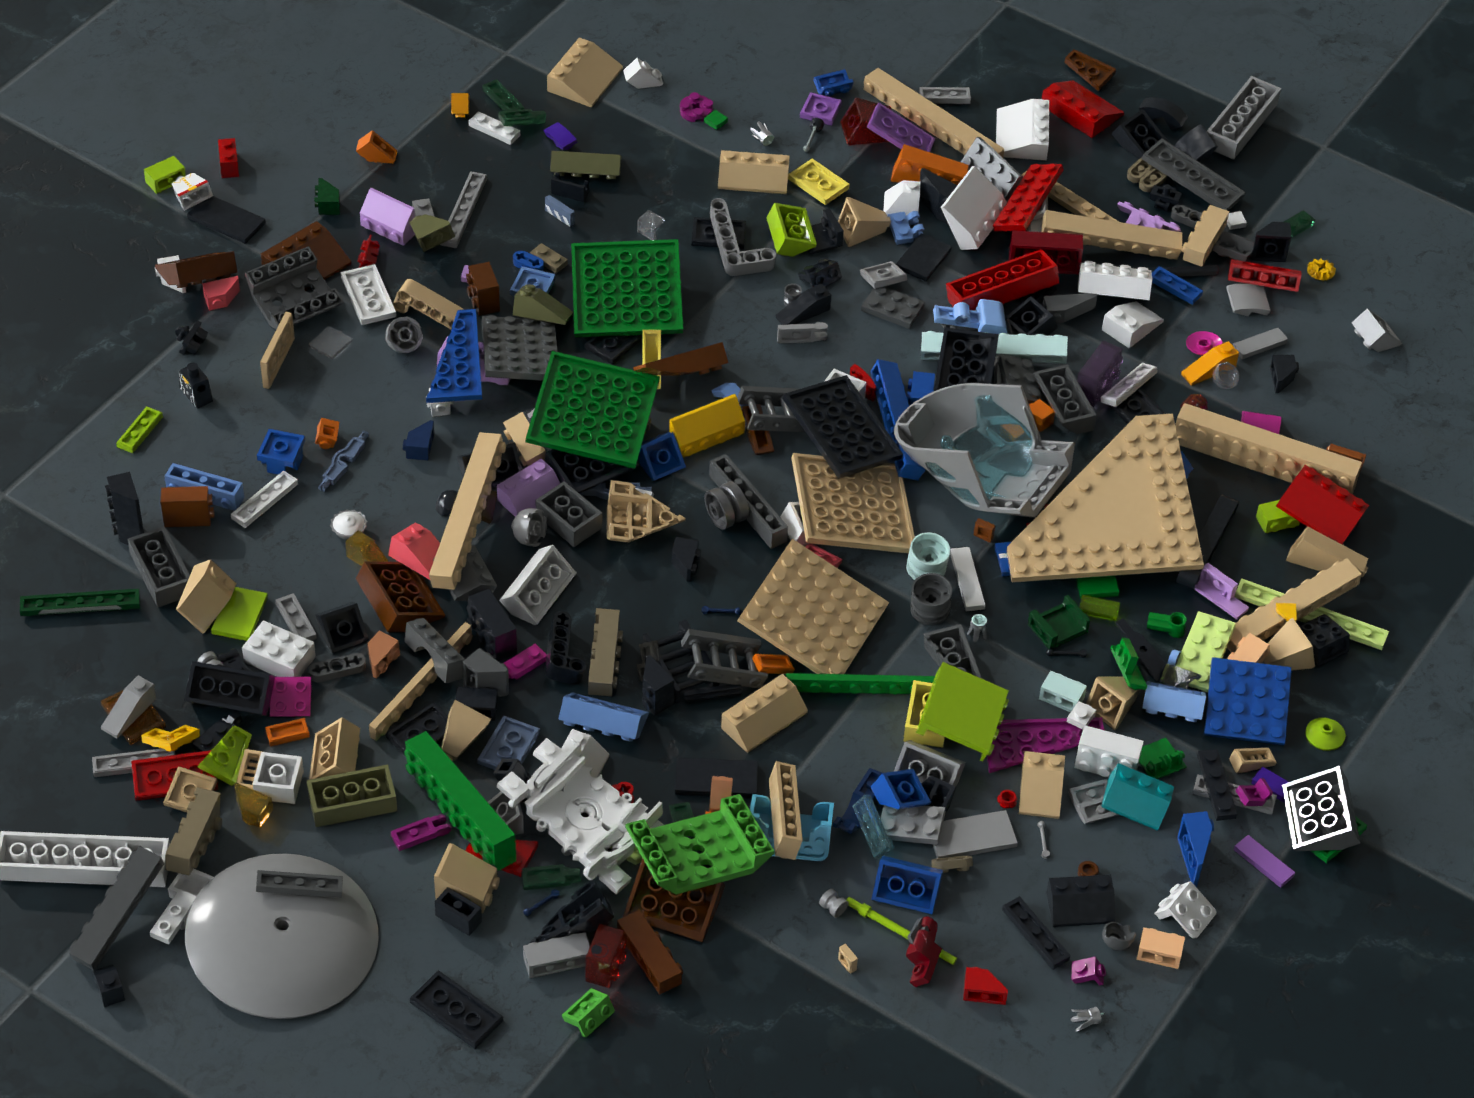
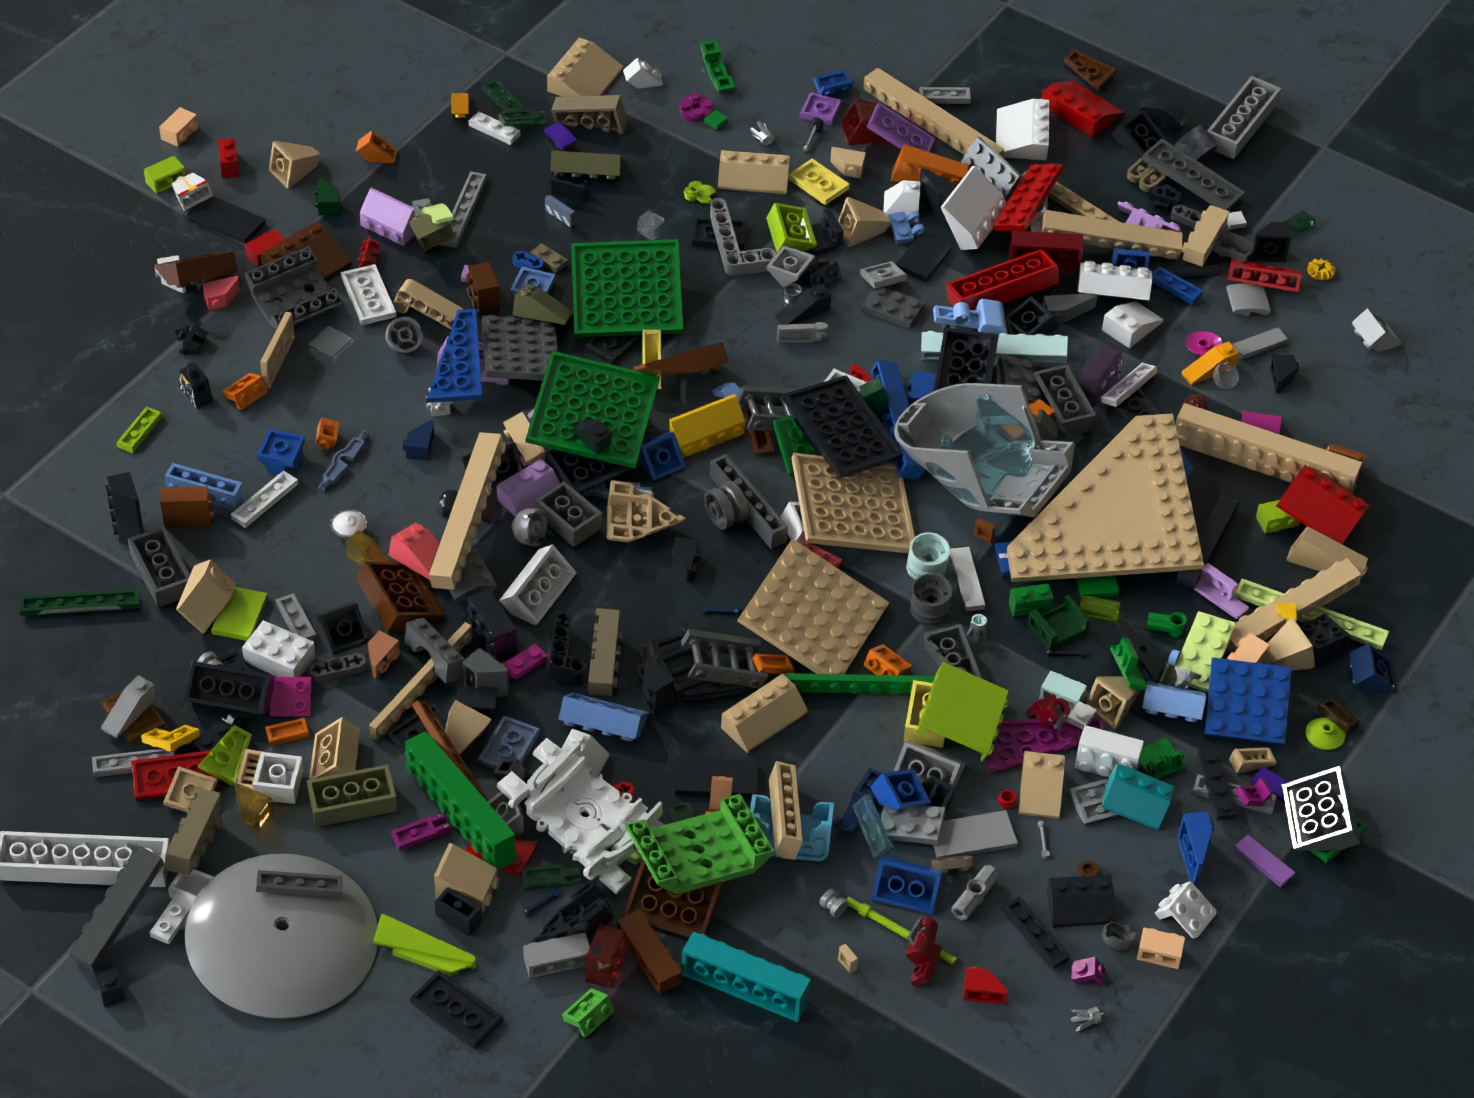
none -> light nougat brick [159,107,198,147]
none -> orange bracket [222,373,268,410]
none -> red brick [245,229,285,267]
none -> tan slope [269,141,321,189]
none -> lime wedge [373,914,477,976]
none -> dark orange tile [412,701,488,802]
none -> yellowish green slope [420,203,454,224]
none -> dark tan wedge [551,95,628,134]
none -> black slope [571,419,612,455]
none -> teal brick [682,932,811,1022]
none -> lime plate [684,181,716,204]
none -> green slope [700,40,735,92]
none -> light grey slope [767,246,815,287]
none -> green wing [772,416,816,475]
none -> tan slope [830,147,866,179]
none -> dark green slope [859,377,890,421]
none -> orange bracket [864,644,913,675]
none -> light grey piece [951,865,1000,921]
none -> green brick [1009,584,1053,617]
none -> dark red plate [1026,694,1070,730]
none -> dark grey slope [1030,409,1059,441]
none -> blue slope [1111,249,1150,269]
none -> dark brown tile [1317,698,1360,733]
none -> dark blue slope [1349,643,1397,693]

